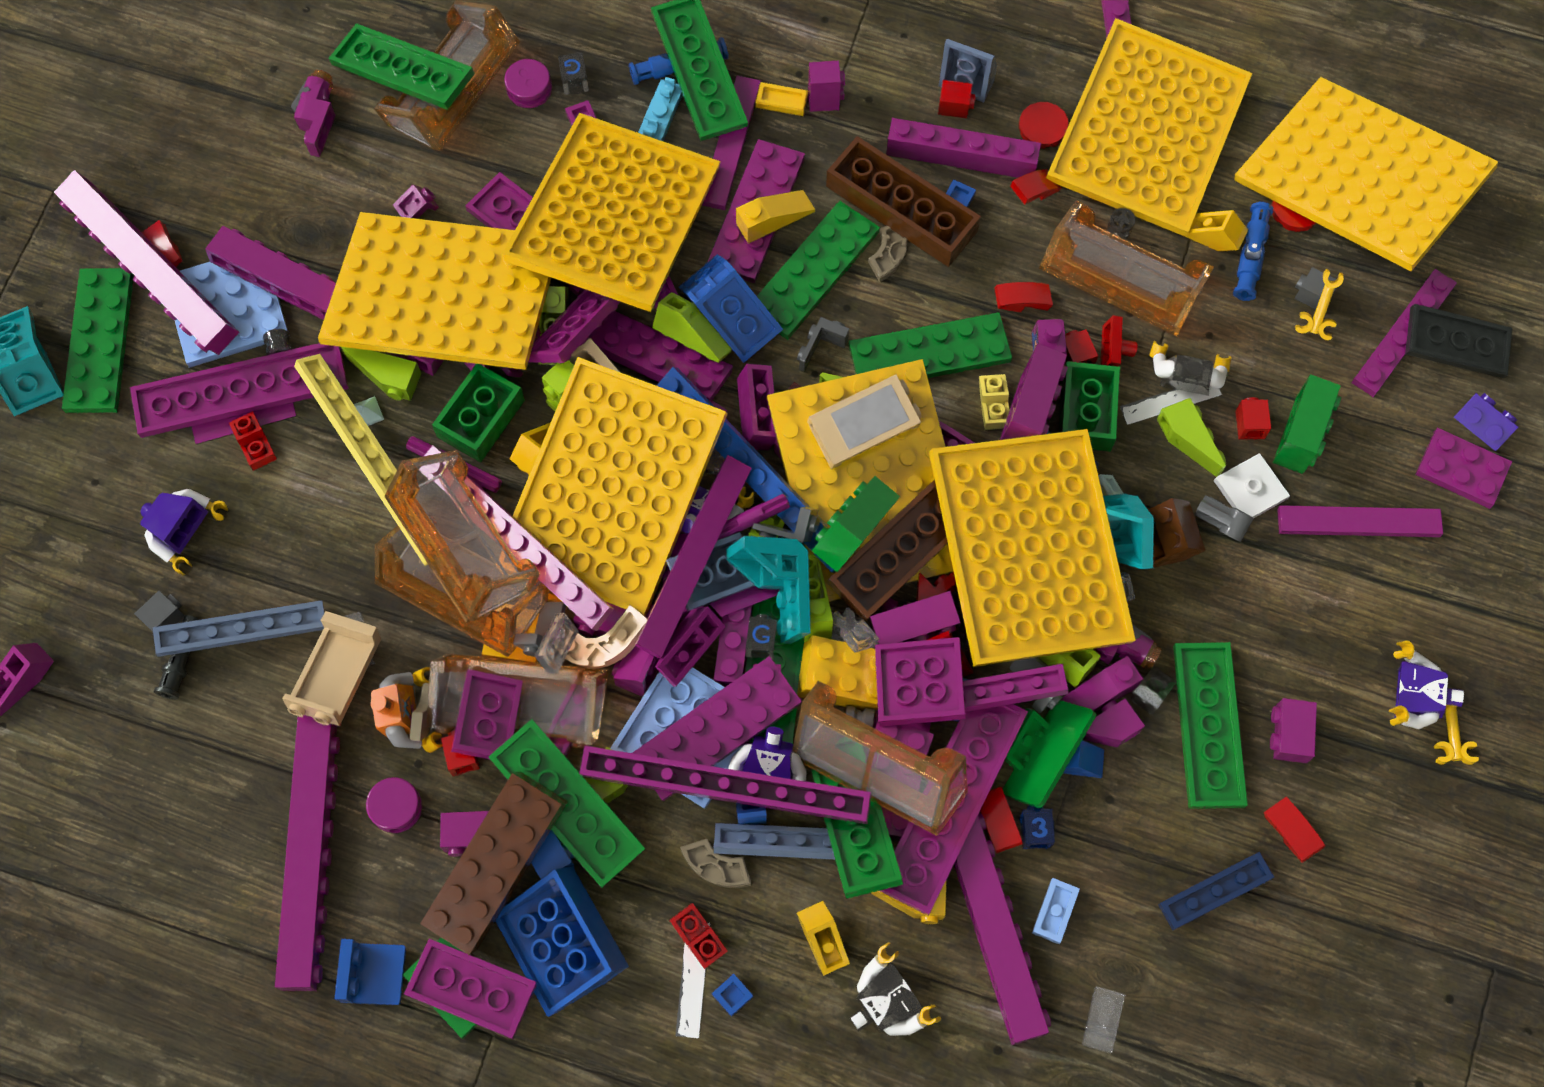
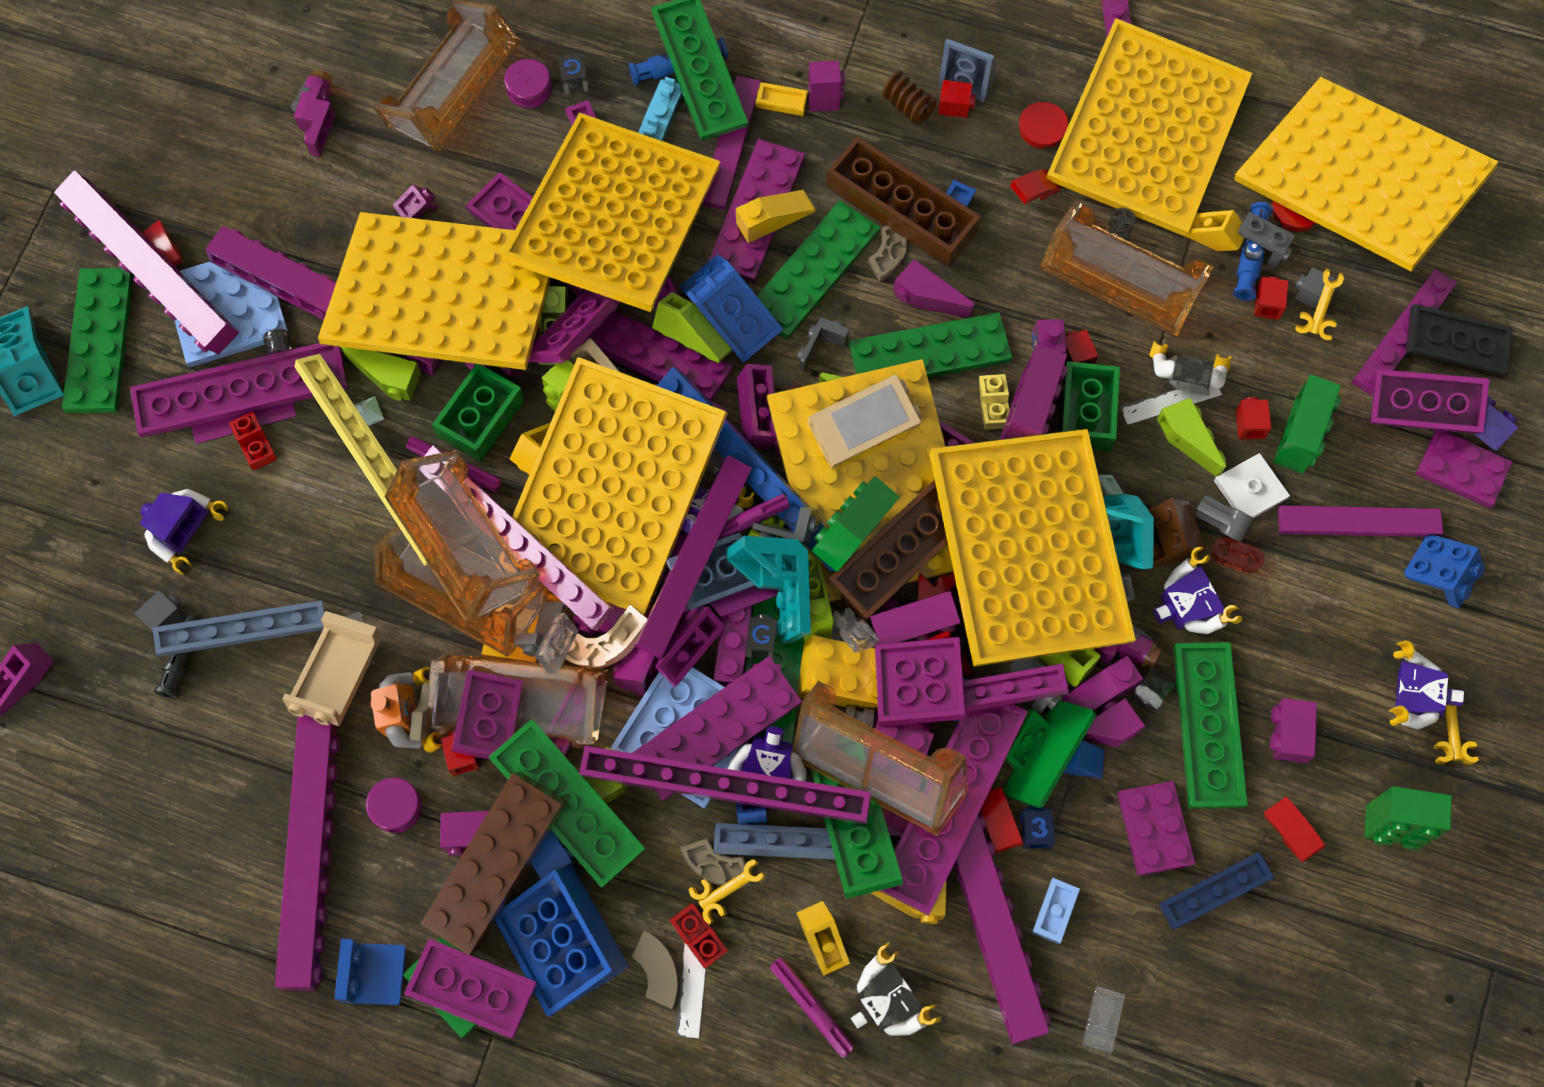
green plate [328,23,475,110] -> none
blue plate [712,974,753,1017] -> none
magenta brick [886,118,1041,178] -> none
red slope [994,282,1053,313] -> none
red tile [1101,315,1138,367] -> none
none -> dark tan tile [632,931,678,1010]
none -> yellow bar [689,860,766,924]
none -> magenta axle [770,957,854,1057]
none -> reddish brown piece [882,70,936,125]
none -> magenta slope [893,259,975,318]
none -> magenta plate [1117,781,1195,876]
none -> torso [1153,547,1242,634]
none -> clear red beam [1211,537,1264,574]
none -> dark grey bracket [1238,212,1295,269]
none -> red brick [1254,277,1288,320]
none -> green brick [1365,786,1452,850]
none -> magenta brick [1369,369,1490,434]
none -> blue bracket [1404,535,1485,608]

